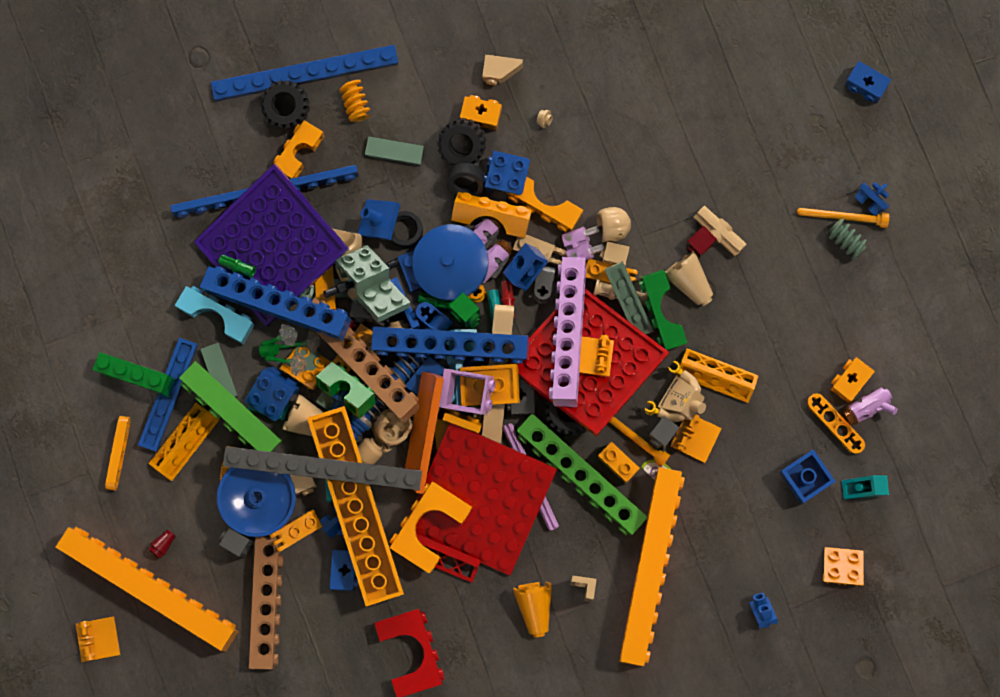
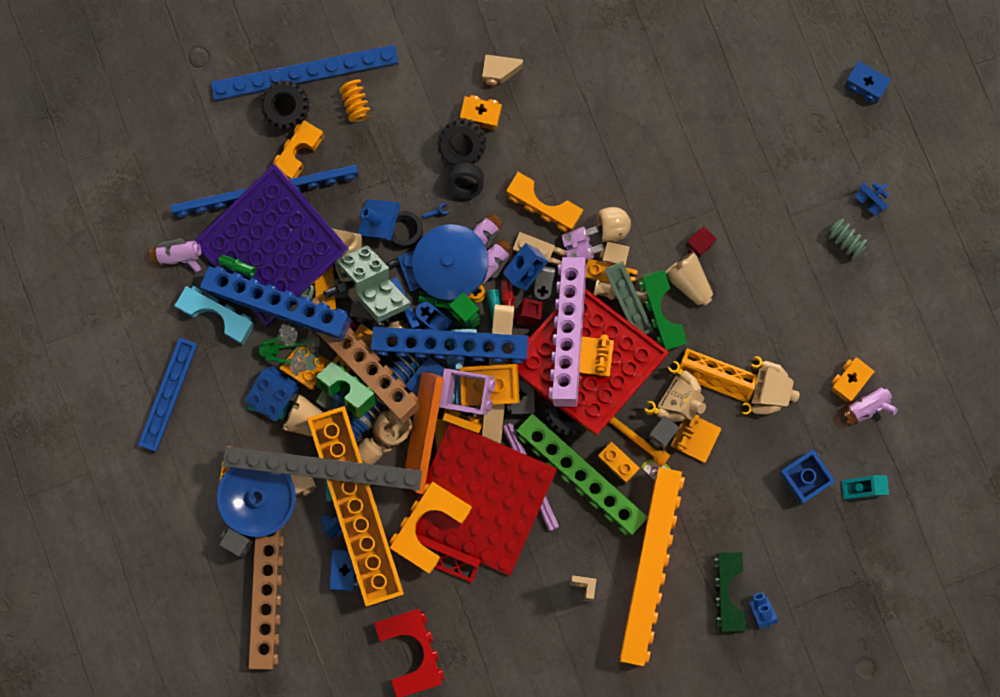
light orange brick [56,527,239,651] -> none
light orange hinge [76,616,120,662] -> none
green arch [92,352,175,397] -> none
light orange beam [105,416,131,491] -> none
light orange fence [148,403,219,481] -> none
dark red cone [148,529,176,559] -> none
bright green brick [179,361,282,452] -> none
sand green tile [200,343,238,398] -> none
light orange hinge [269,509,323,552] -> none
sand green tile [365,136,424,166] -> none
light orange arch [451,192,532,238] -> none
blue bracket [483,151,530,195] -> none
light orange cone [513,582,552,637] -> none
tan plate [537,110,553,128] -> none
tan piece [693,206,746,256] -> none
light orange piece [797,208,889,228] -> none
light orange beam [807,393,865,454] -> none
light orange hinge [822,547,864,587] -> none
none -> lavender piece [150,238,201,273]
none -> blue hand [423,203,450,219]
none -> dark red brick [516,298,543,328]
none -> dark green arch [714,552,746,632]
none -> tan torso [741,356,800,415]

